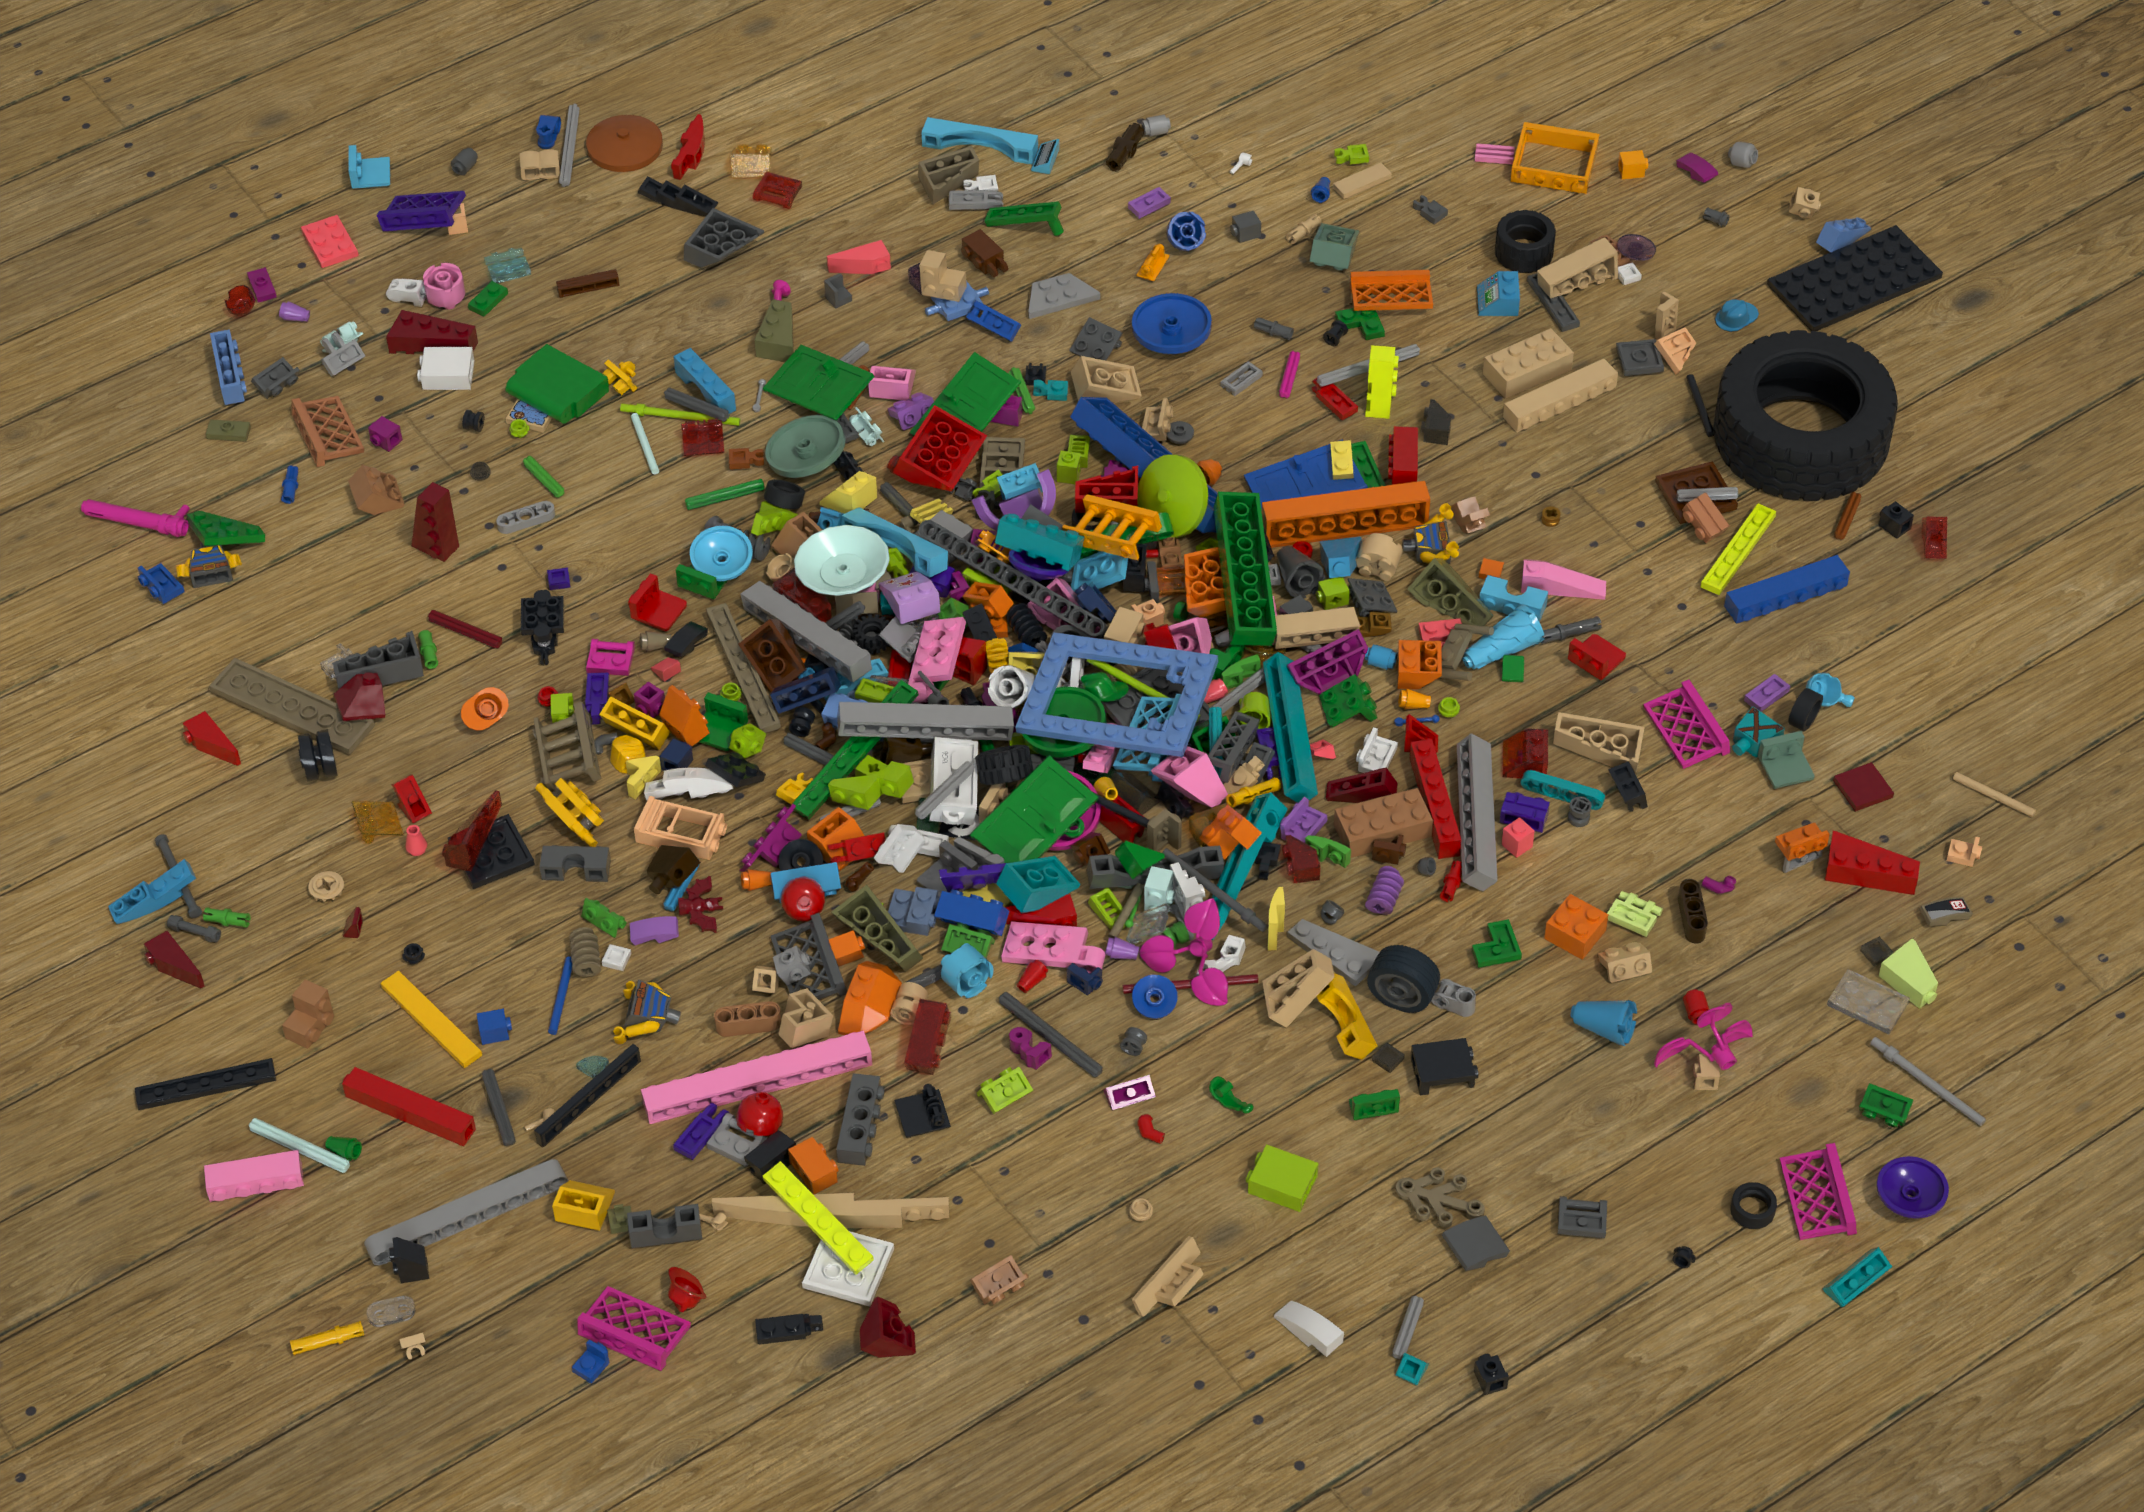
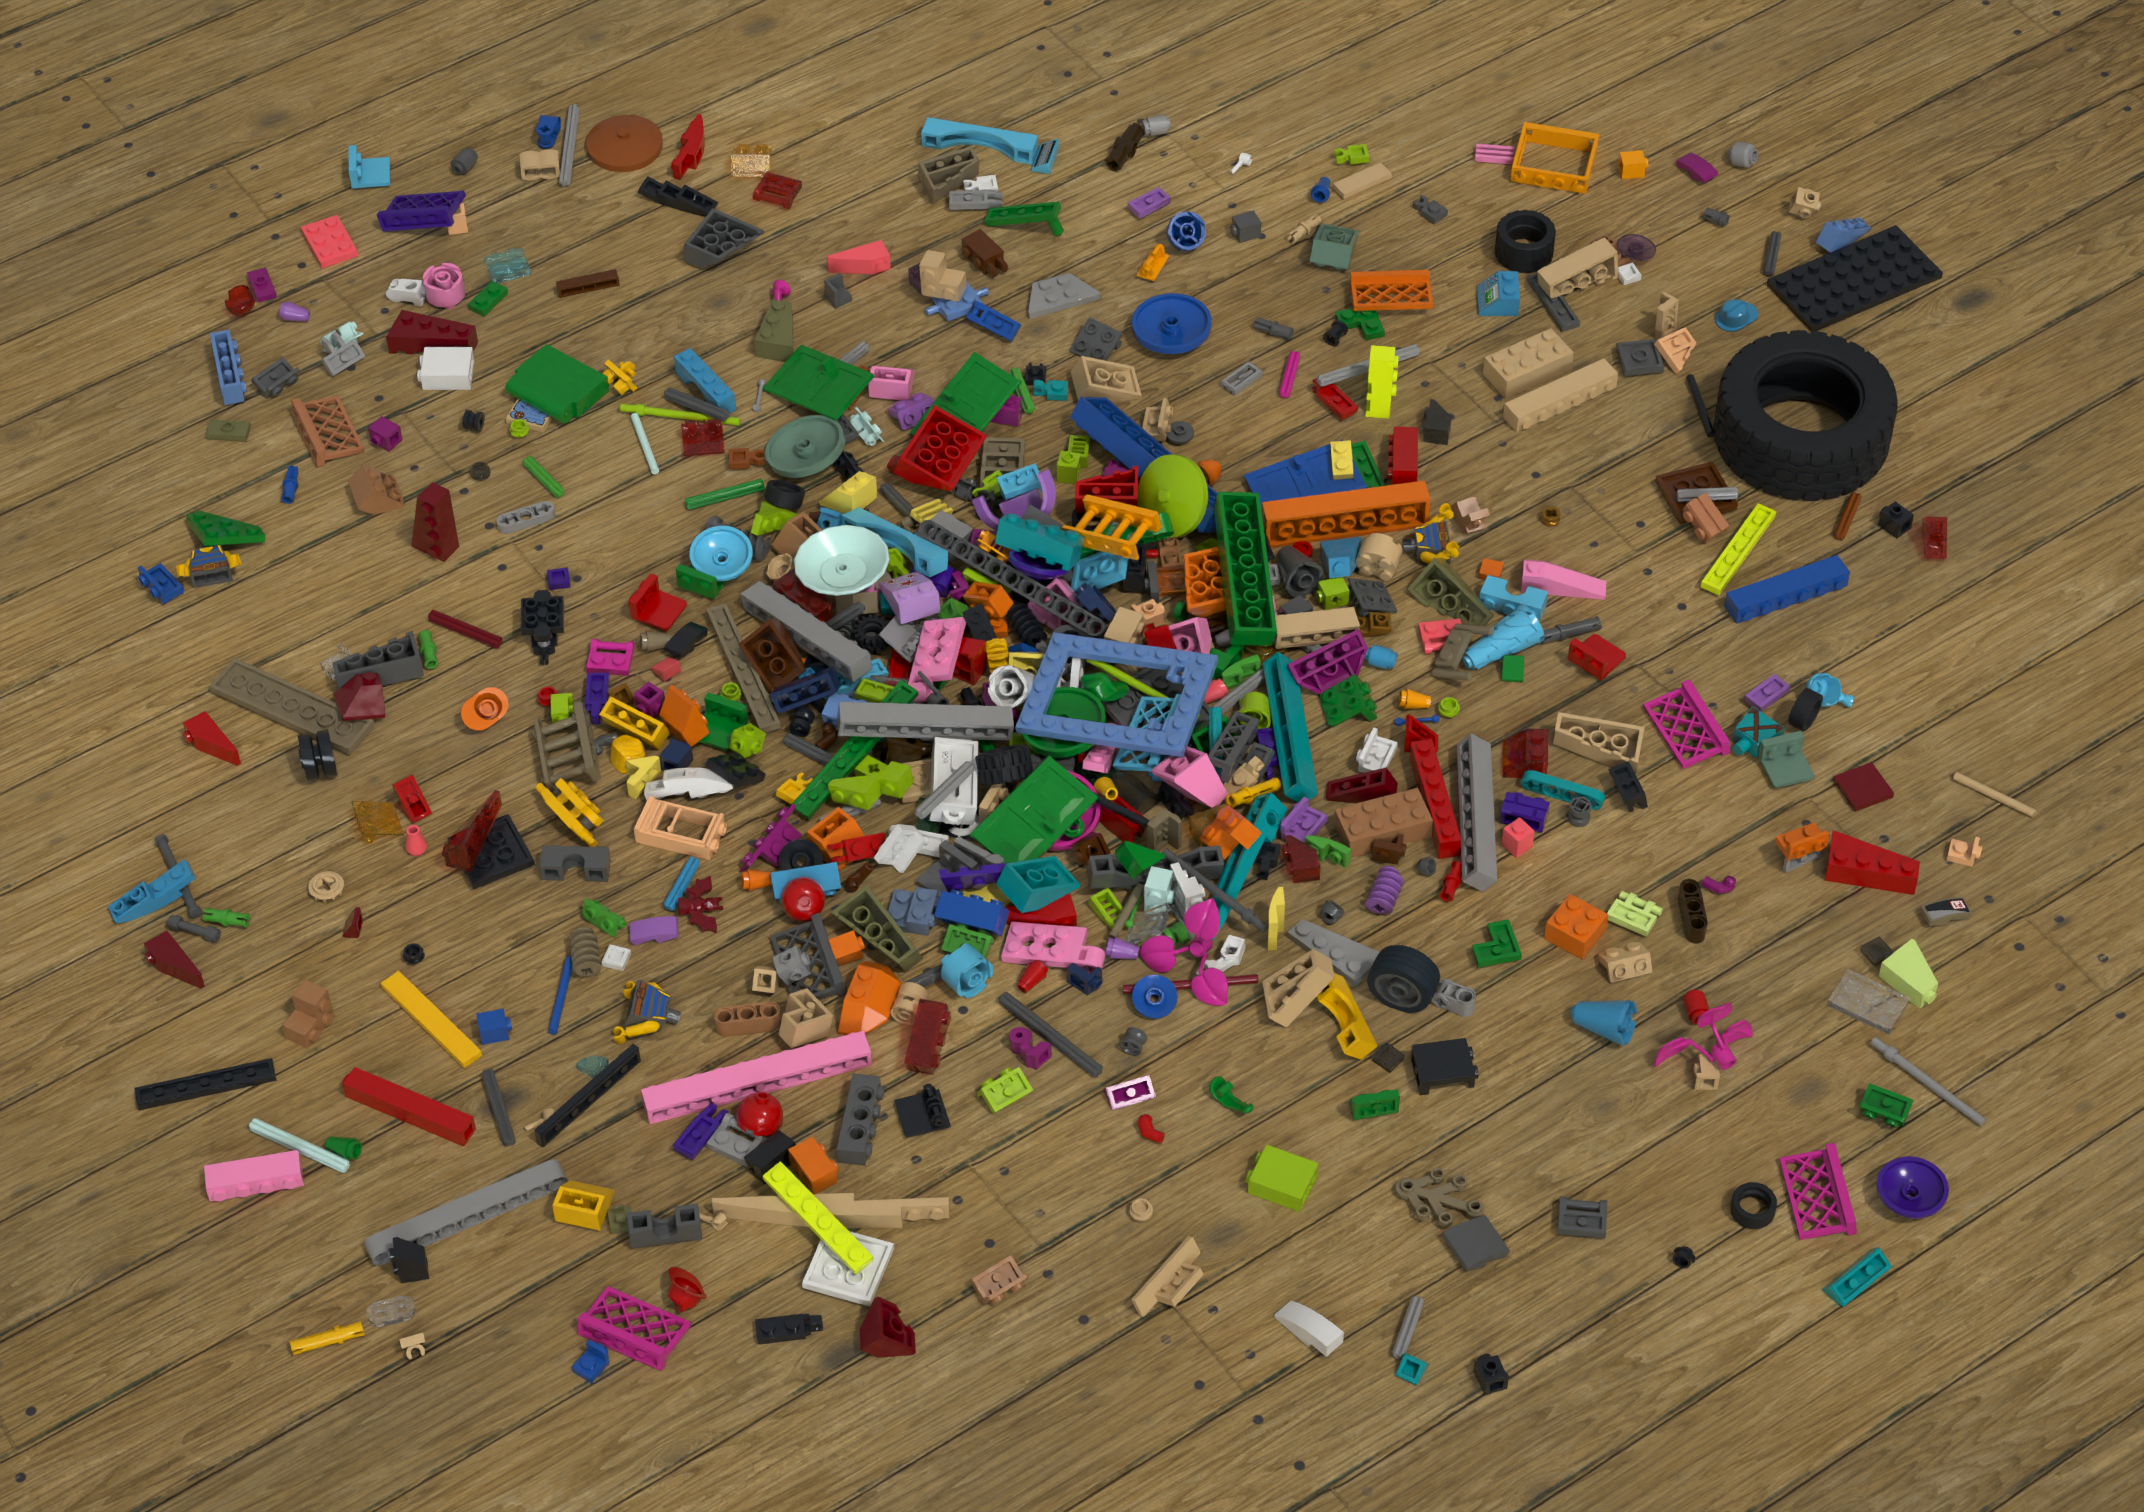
dark pink cylinder [81,499,190,537] -> none
dark brown torso [646,845,701,894] -> none
coral slope [1310,739,1336,759] -> none
orange slope [1397,640,1442,689] -> none
none -> dark grey axle [1764,231,1782,277]

